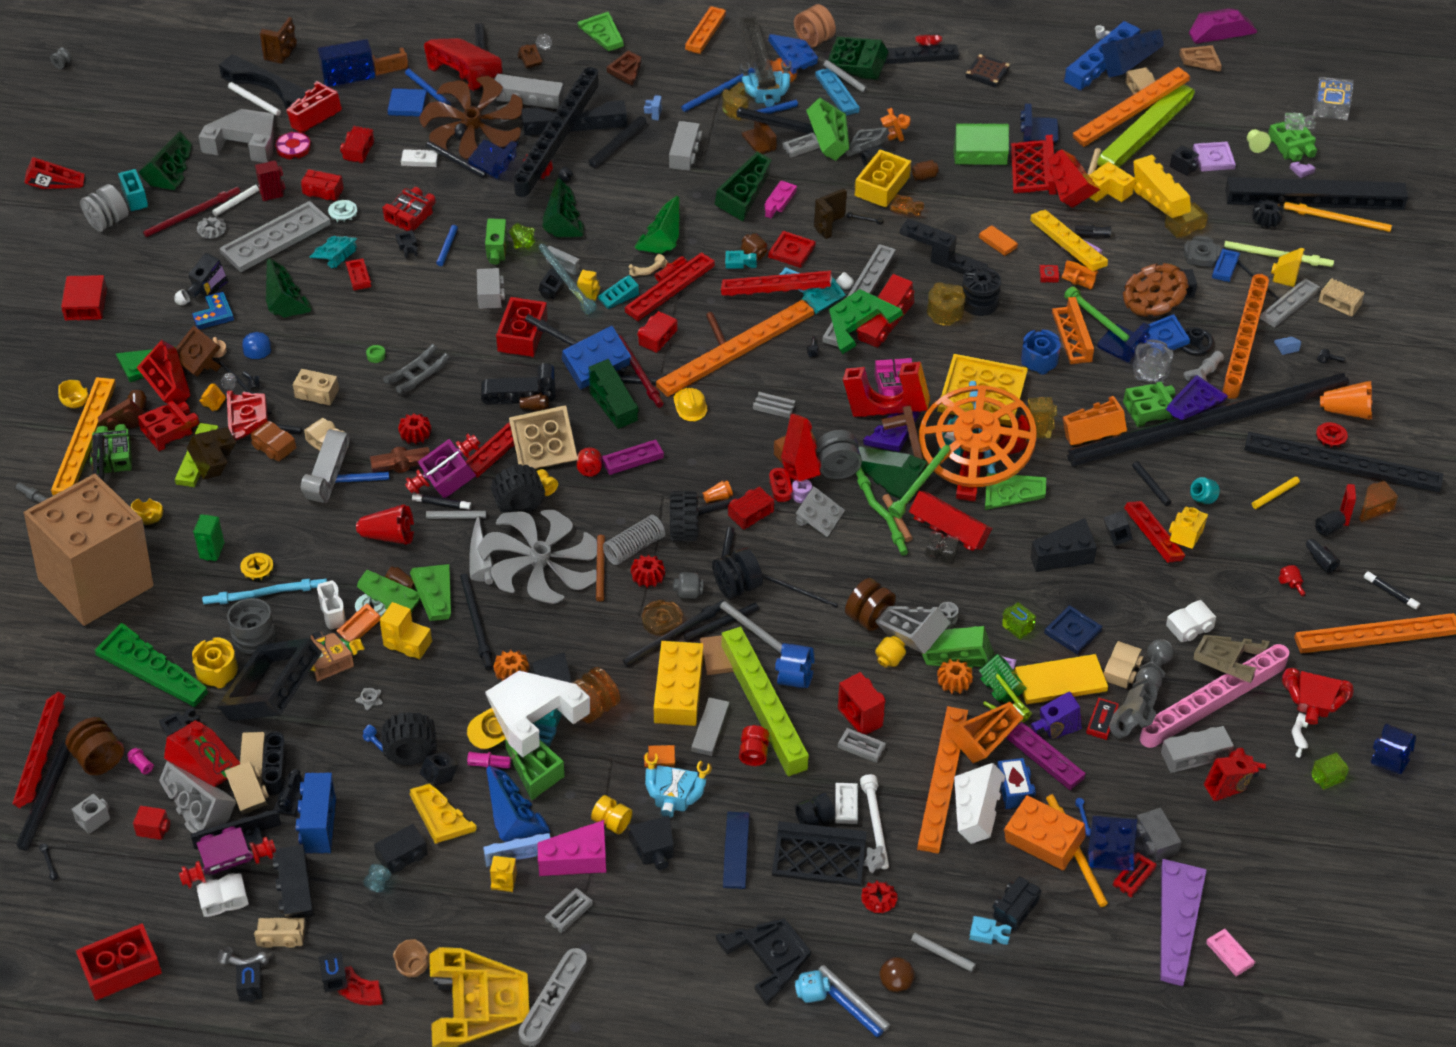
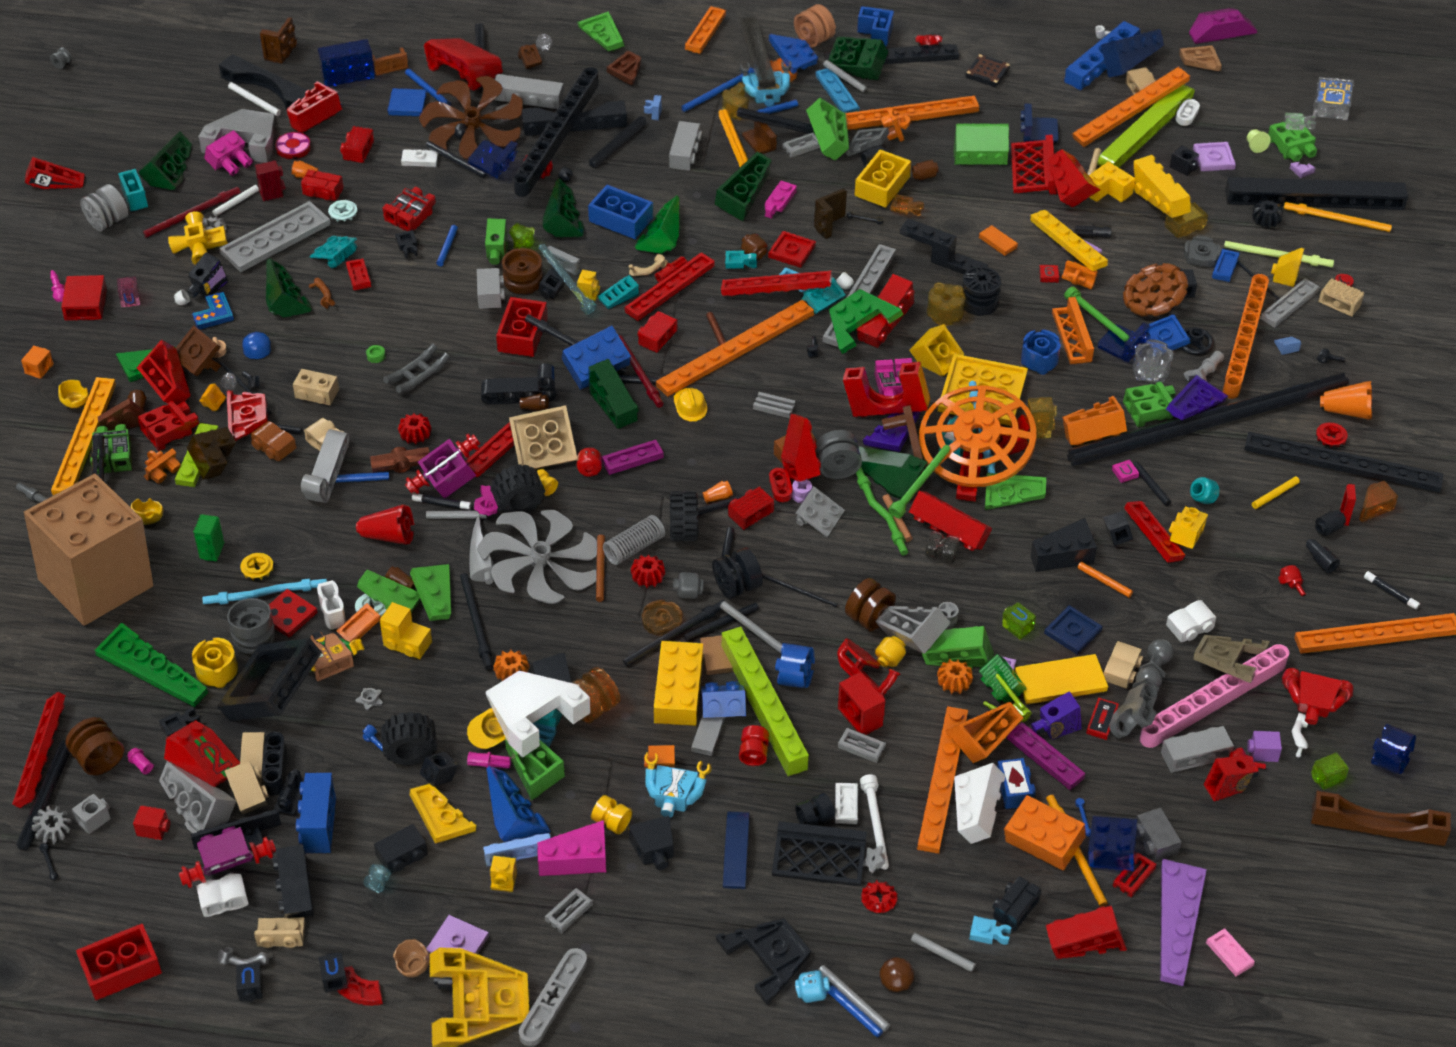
none -> orange brick [21,346,53,379]
none -> light grey gear [32,806,71,844]
none -> dark pink bar [50,270,65,302]
none -> clear pink brick [117,276,140,307]
none -> orange hips [144,448,181,484]
none -> yellow brick [168,212,228,265]
none -> dark pink brick [205,130,253,176]
none -> red tile [269,589,318,638]
none -> orange cone [291,160,319,178]
none -> dark orange piece [309,277,335,309]
none -> lavender plate [427,915,489,956]
none -> dark pink piece [474,485,498,516]
none -> reddish brown wheel [502,248,543,294]
none -> blue brick [588,185,653,239]
none -> bracket [701,681,746,718]
none -> light orange axle [719,109,748,167]
none -> red piece [837,638,901,696]
none -> orange plate [845,96,979,130]
none -> blue brick [857,6,894,47]
none -> yellow slope [909,324,964,376]
none -> red wedge [1046,906,1127,959]
none -> orange bar [1077,562,1133,598]
none -> dark pink tile [1112,460,1139,483]
none -> white plate [1176,99,1200,126]
none -> medium lavender brick [1247,731,1282,762]
none -> reddish brown arch [1311,791,1451,846]
none -> red tile [1335,274,1354,287]

